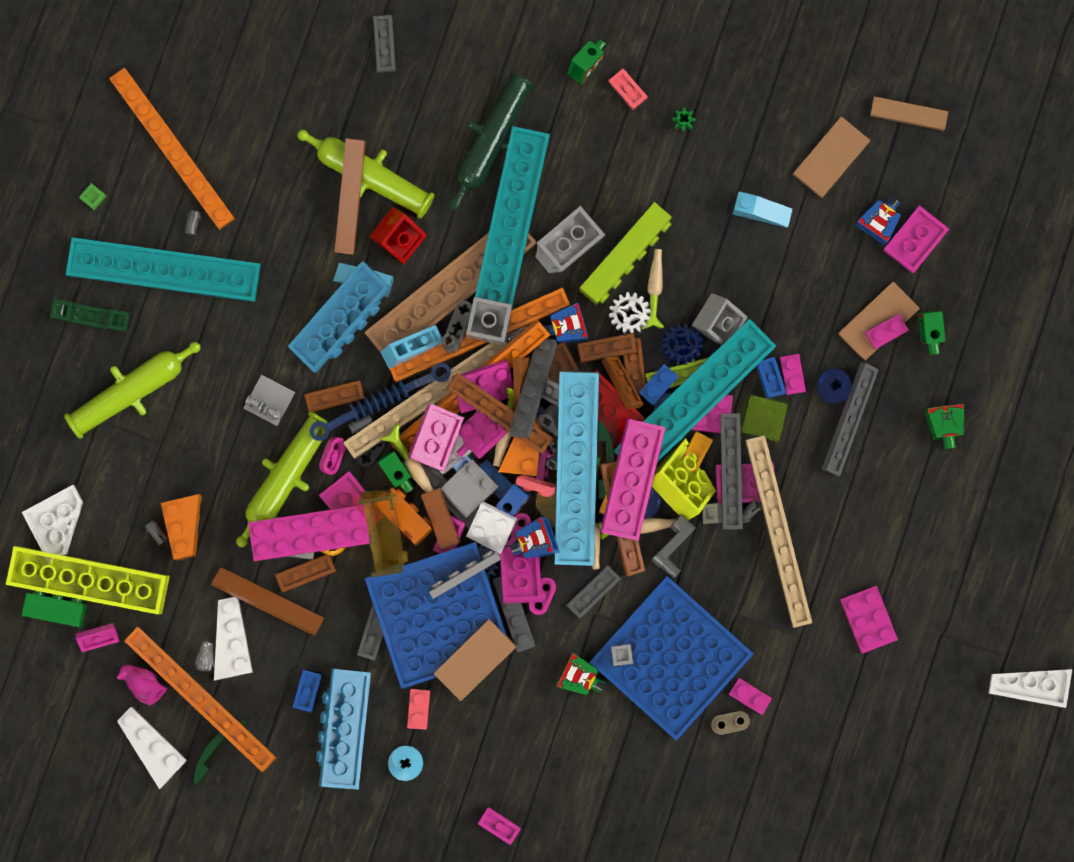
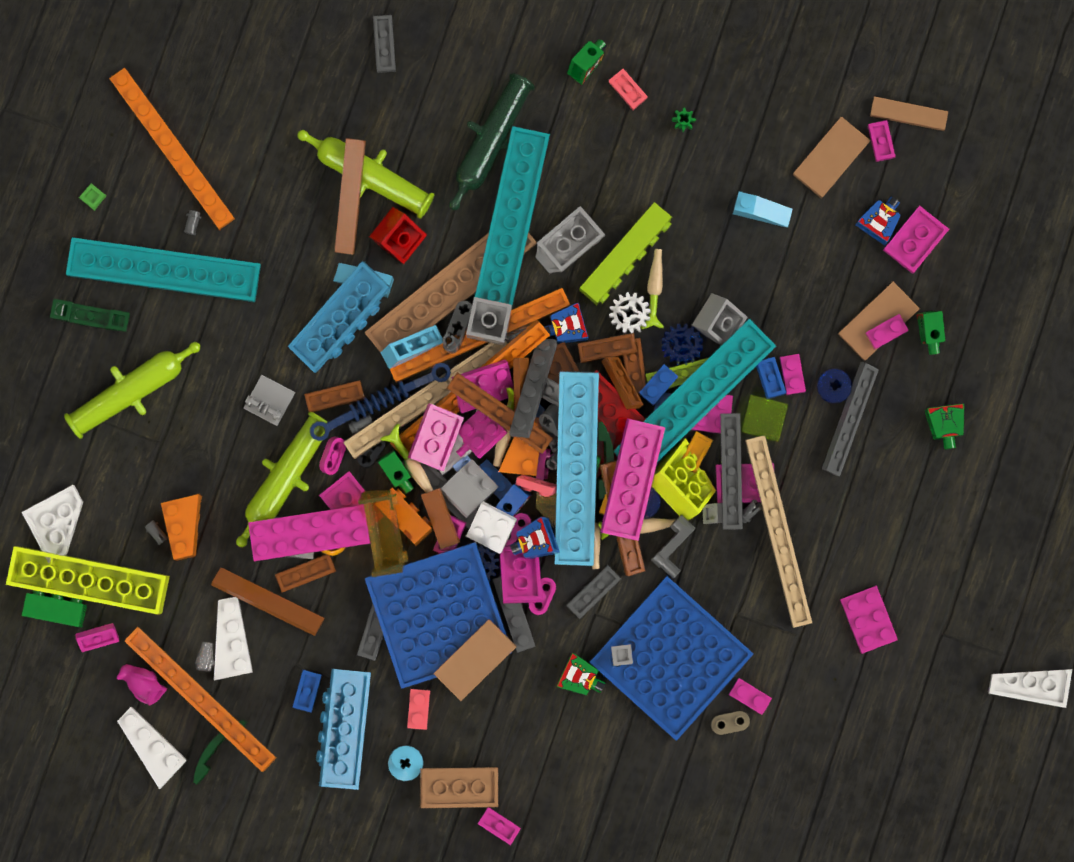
light grey plate [429,550,502,599] -> none
none -> medium nougat tile [420,767,498,808]
none -> dark pink plate [868,120,895,162]

